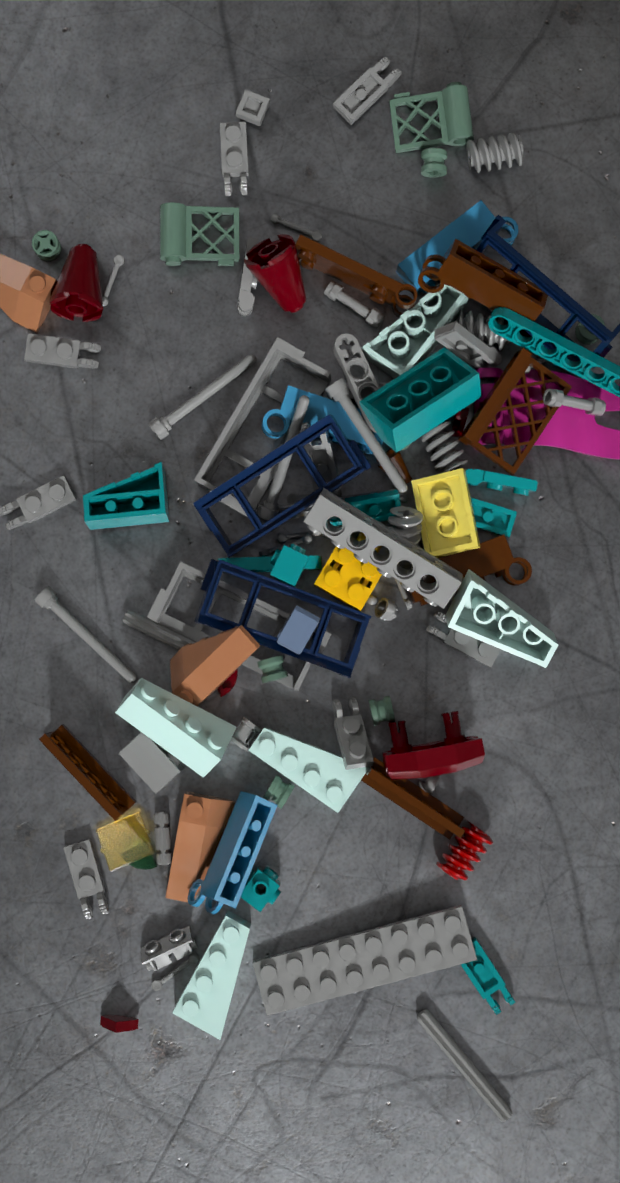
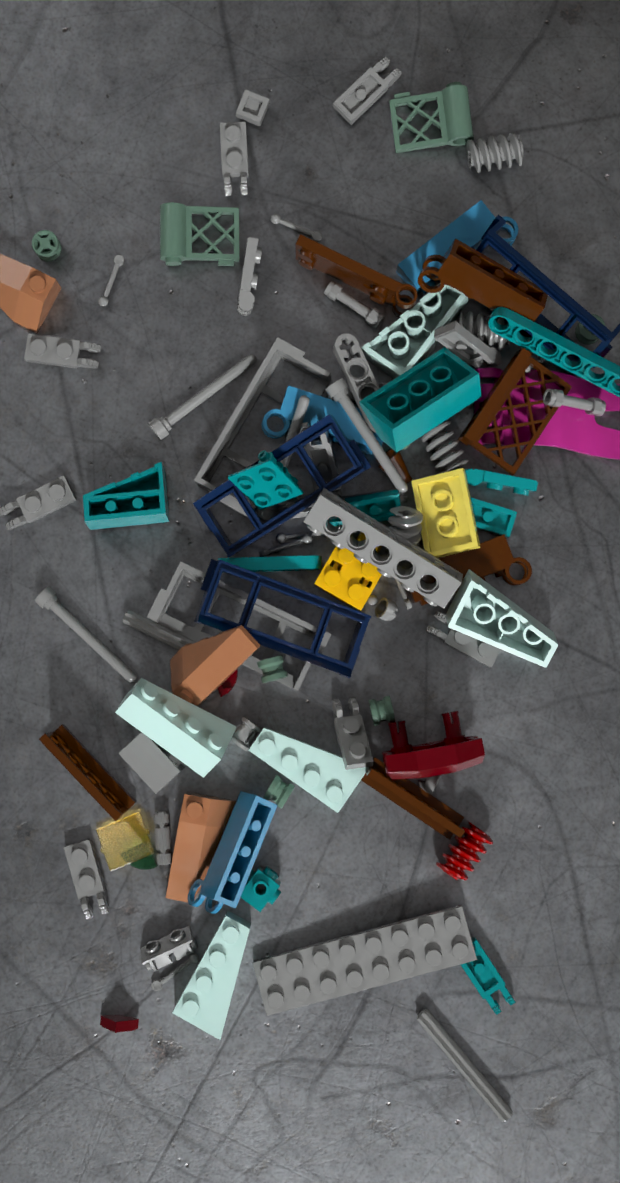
dark red cone [50,244,103,322] -> none
dark red cone [244,234,306,313] -> none
teal brick [270,543,309,587] -> none
sand blue slope [276,605,320,654] -> none
sand green wheel [421,148,447,178] -> none
dark red tile [452,407,470,438] -> none
none -> teal hinge [227,450,304,510]

